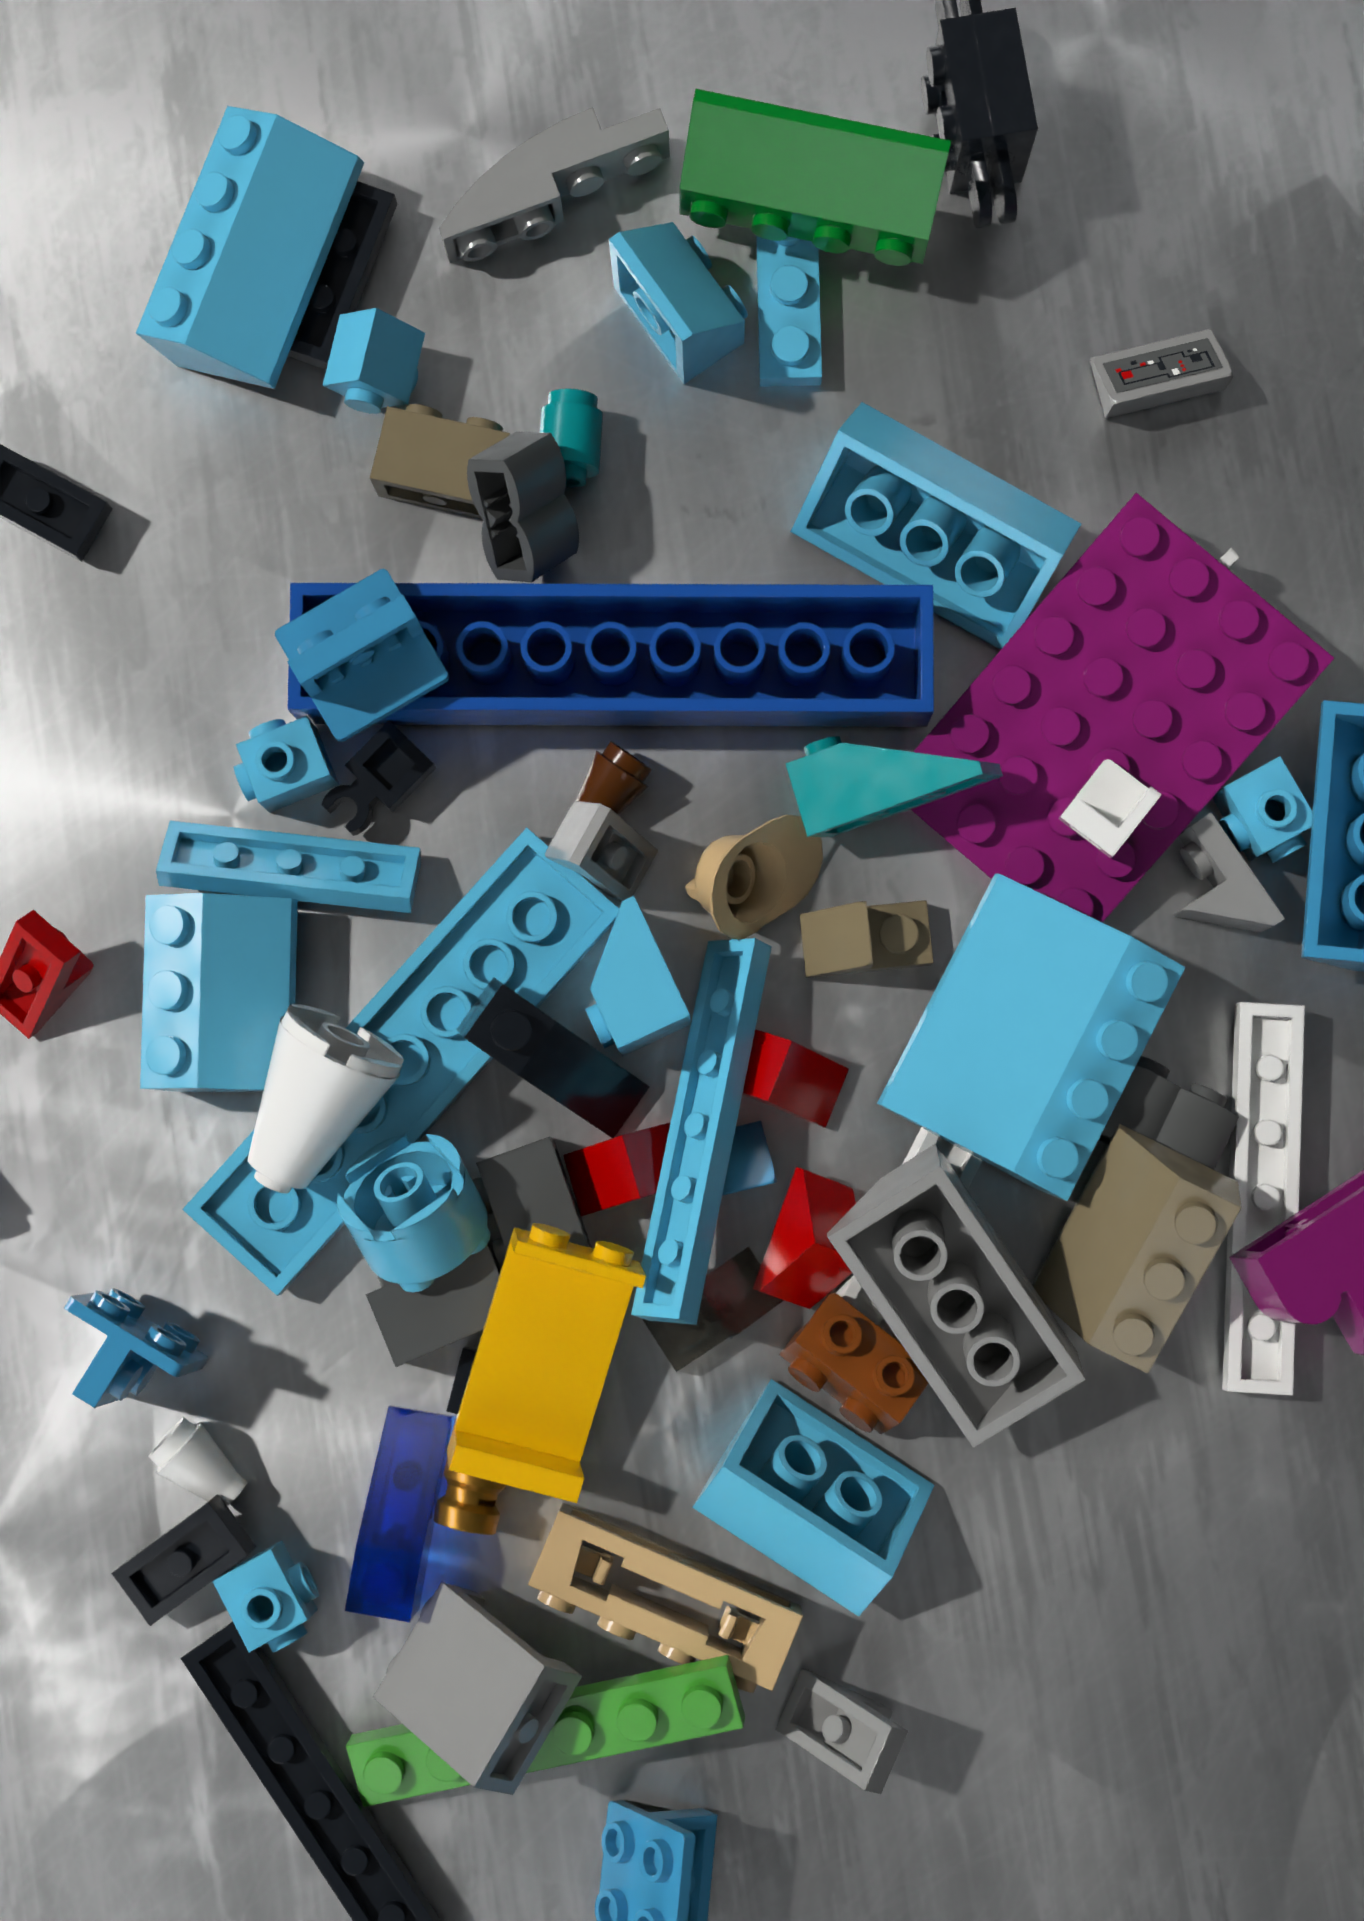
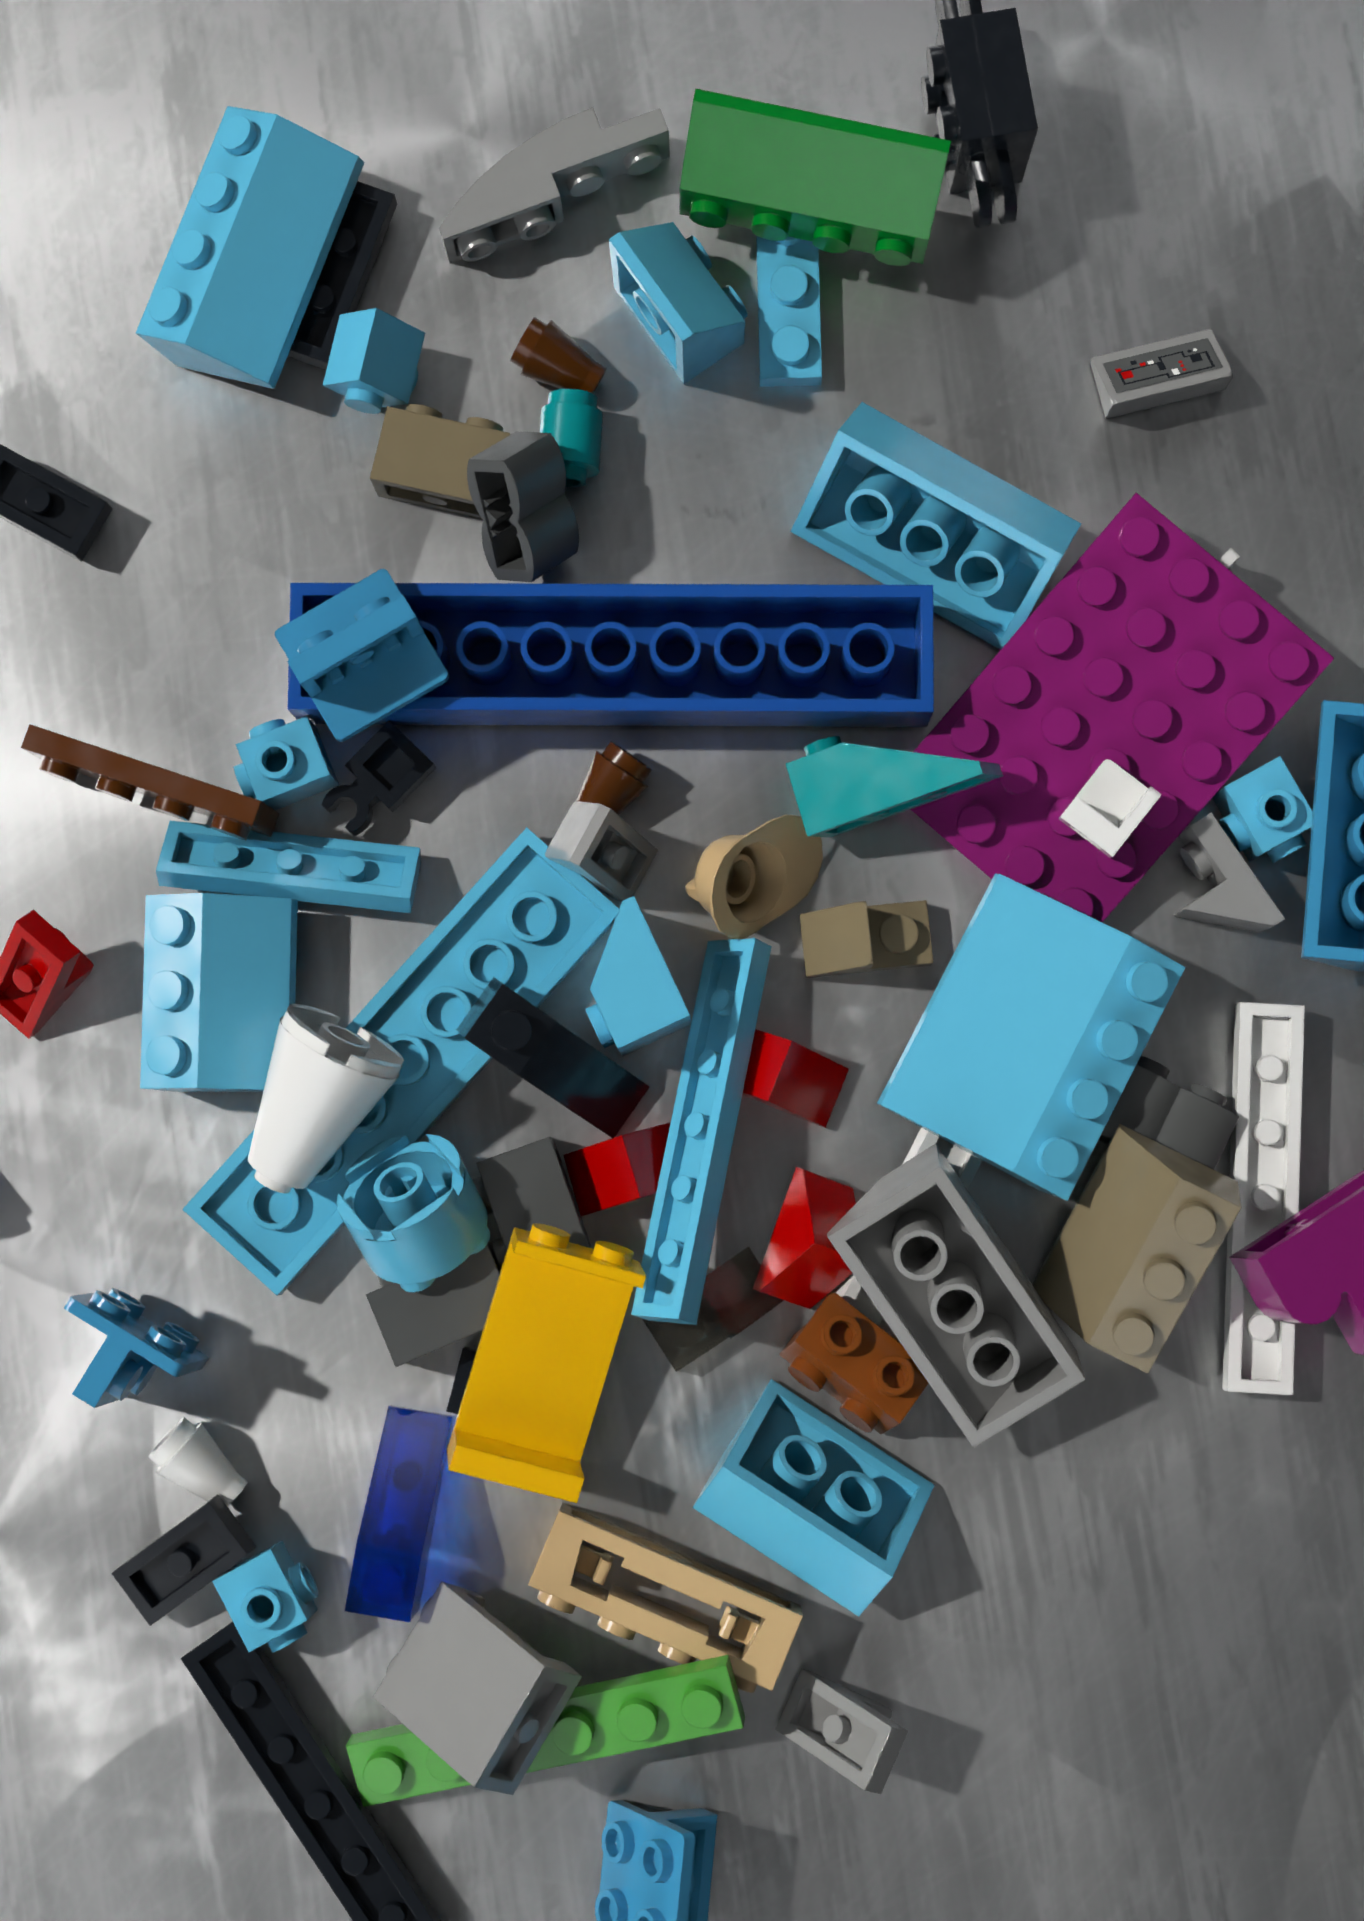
pearl gold wheel [433,1459,507,1535] -> none
dark azure slope [722,1121,777,1196] -> none
none -> reddish brown plate [21,724,280,840]
none -> reddish brown cone [510,317,607,394]

